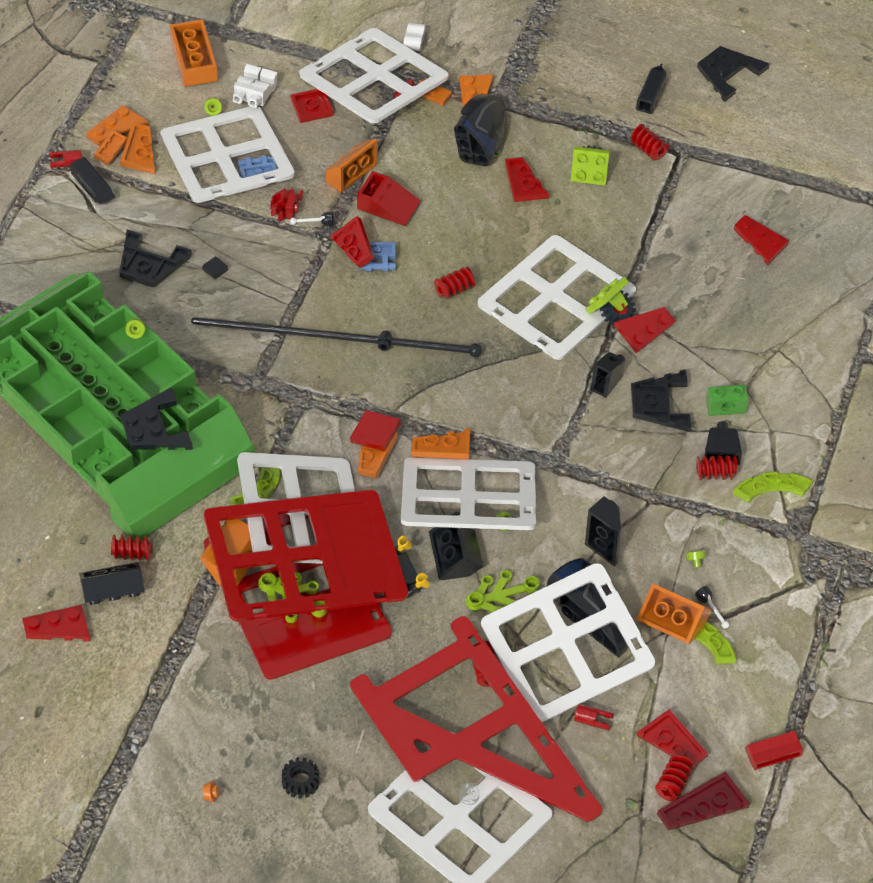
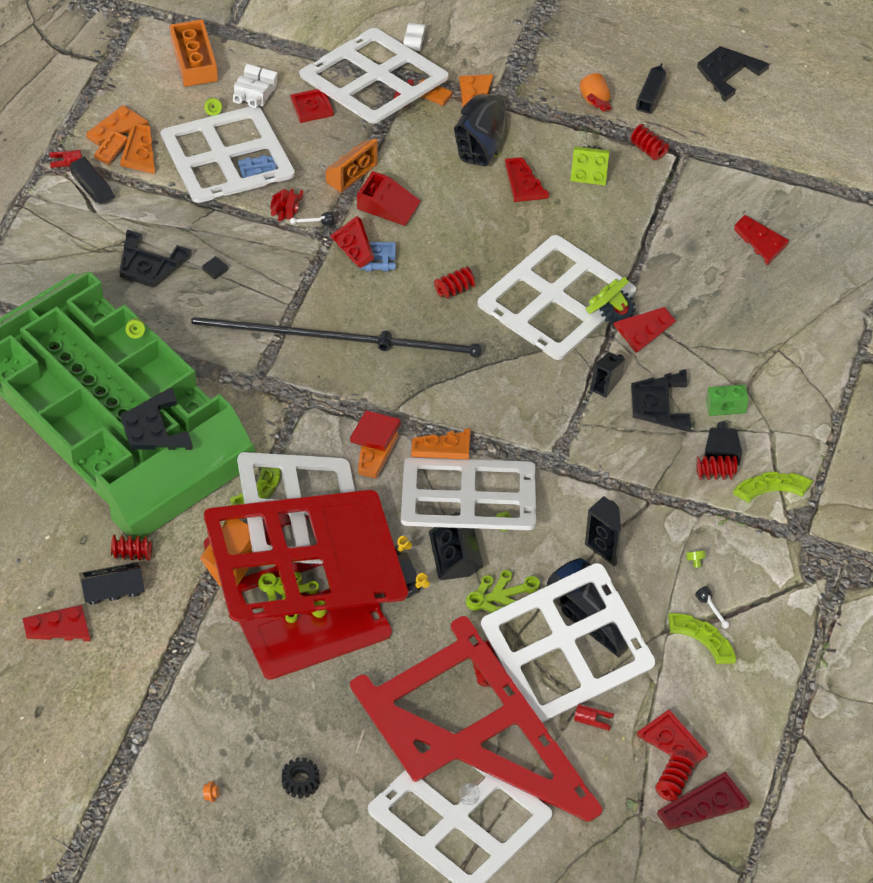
orange slope [636,583,712,644] -> none
red piece [745,731,803,770] -> none
none -> orange piece [579,73,612,112]

